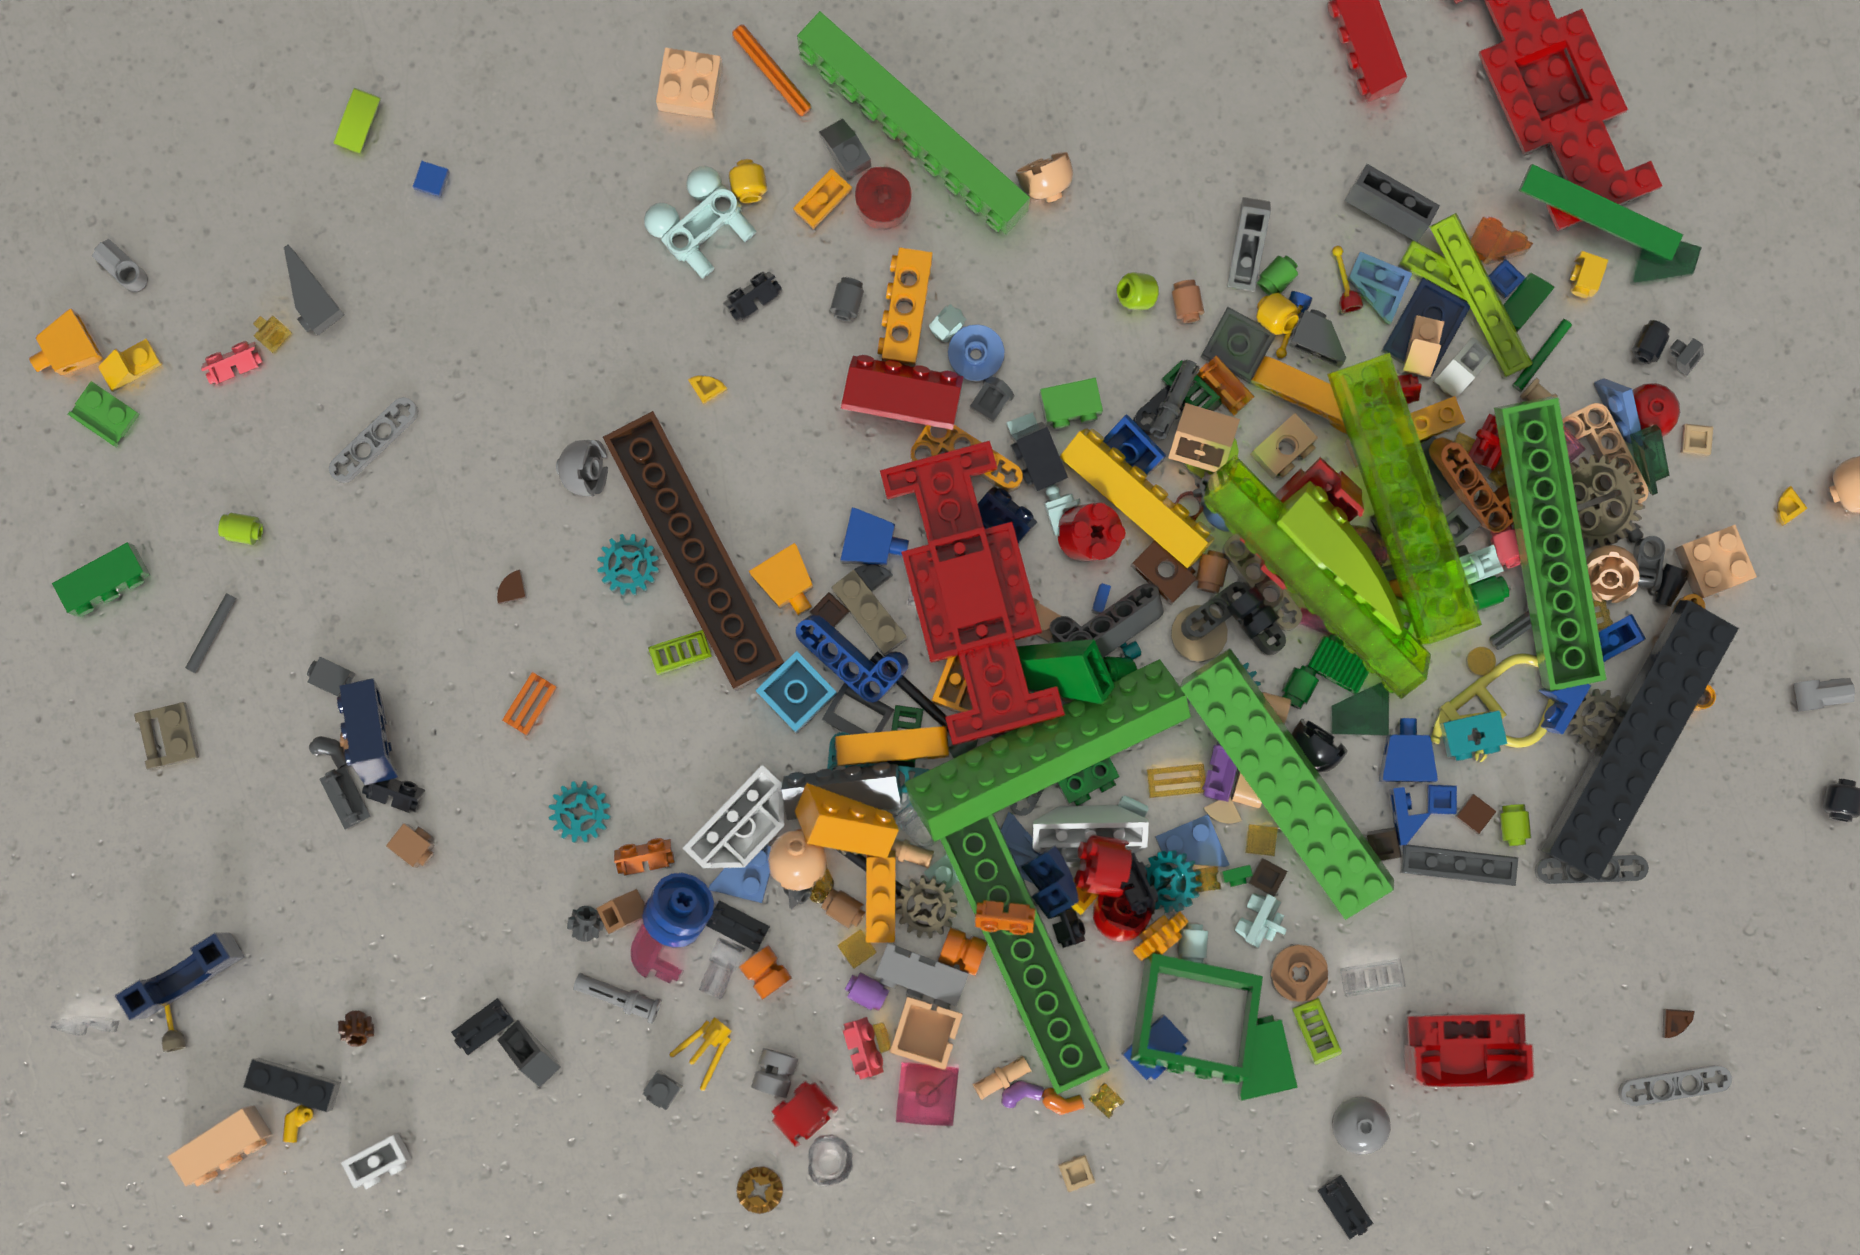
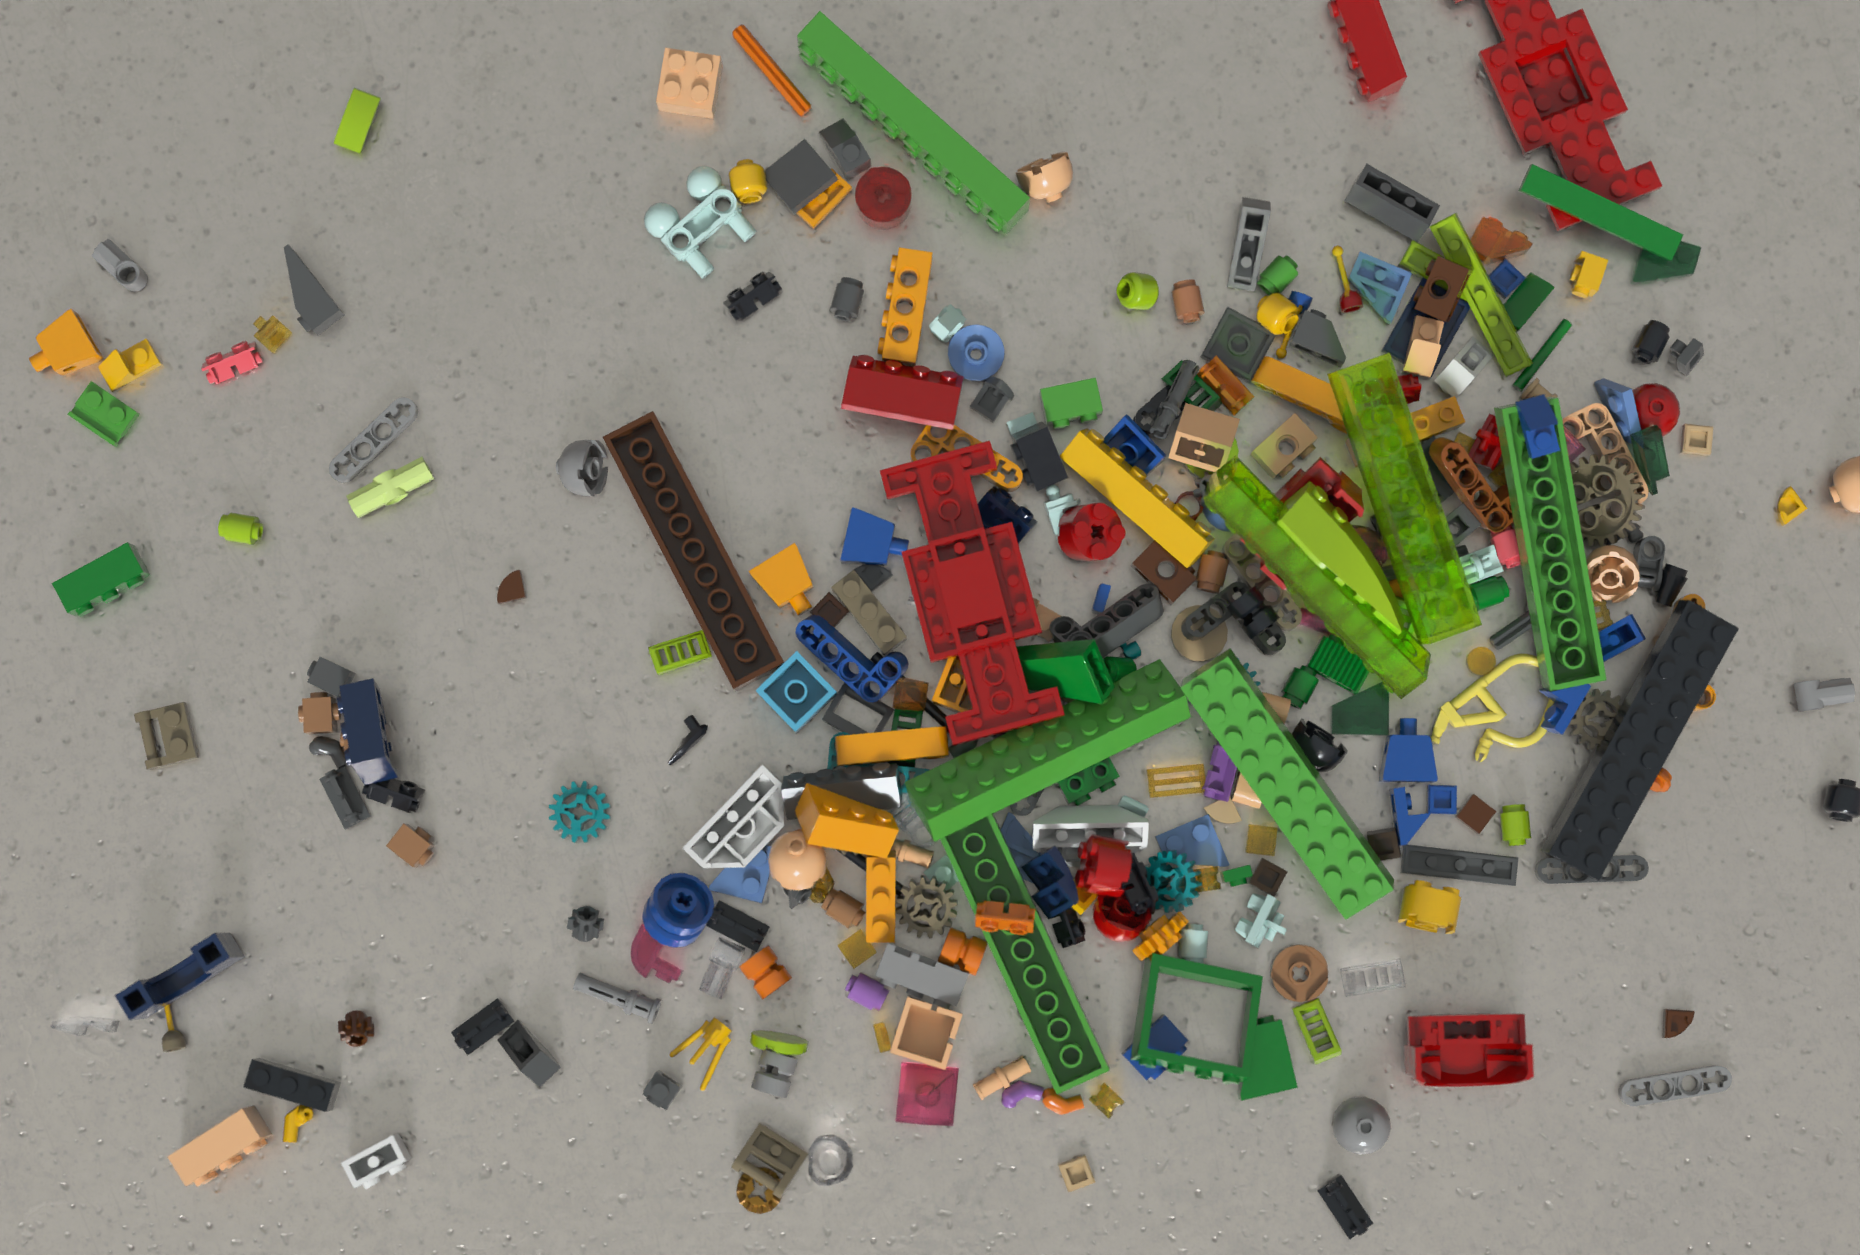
dark grey bar [185,593,236,673] -> none
blue tile [413,161,449,197] -> none
orange tile [502,672,557,735] -> none
medium nougat brick [596,889,645,934] -> none
teal gear [597,534,659,596] -> none
orange hinge [614,838,675,876] -> none
yellow tile [688,375,727,404] -> none
red brick [772,1081,839,1147] -> none
coral hinge [842,1017,884,1080] -> none
teal brick [1439,710,1508,761] -> none
light nougat brick [1675,525,1757,599] -> none
none -> medium nougat brick [298,692,341,734]
none -> yellowish green piece [346,457,434,518]
none -> black bar [668,715,708,765]
none -> dark tan plate [731,1123,808,1199]
none -> lime tile [750,1030,808,1055]
none -> dark grey tile [765,139,838,214]
none -> clear orange slope [892,677,929,711]
none -> yellow brick [1398,880,1462,934]
none -> reddish brown brick [1413,256,1473,322]
none -> blue slope [1515,394,1560,458]
none -> orange plate [1650,767,1672,792]

